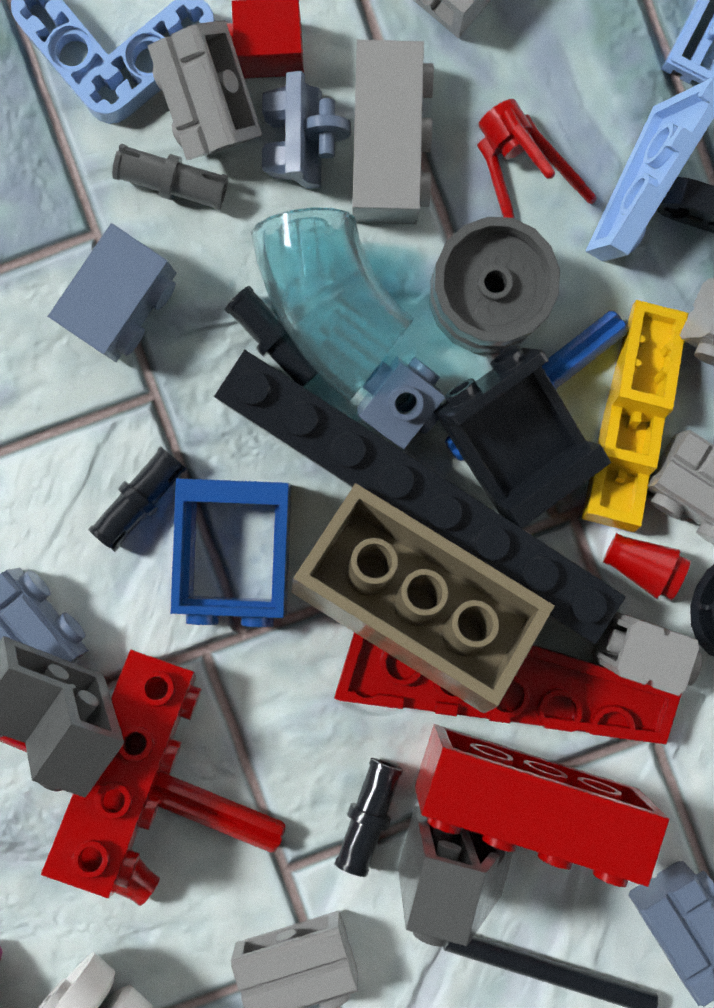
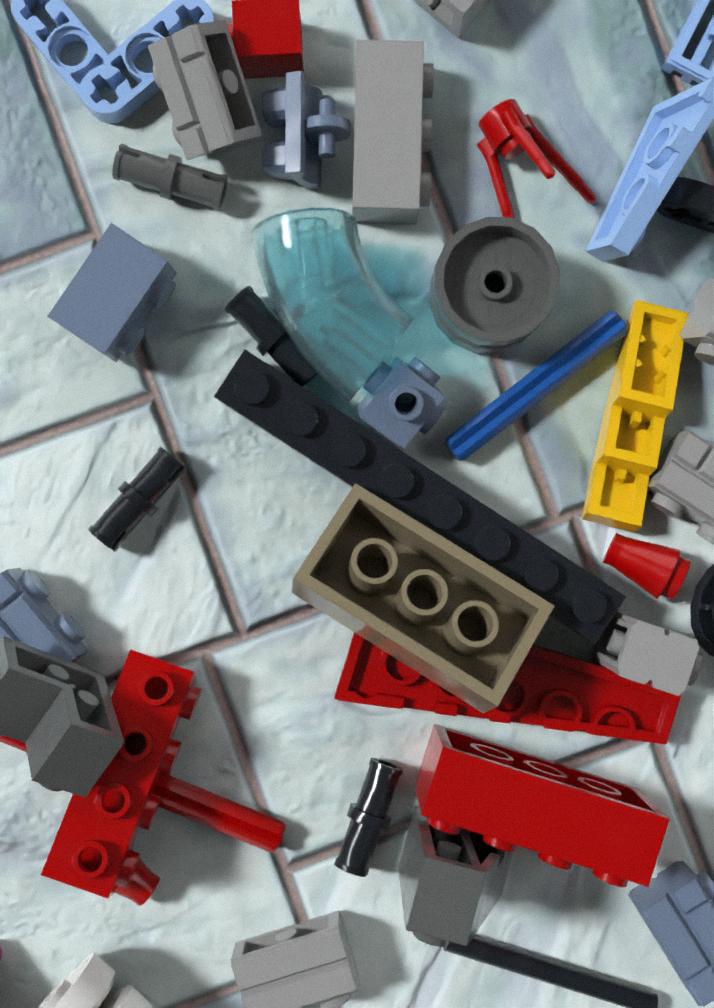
blue window [170,478,292,627] -> none
black panel [434,346,611,529] -> none

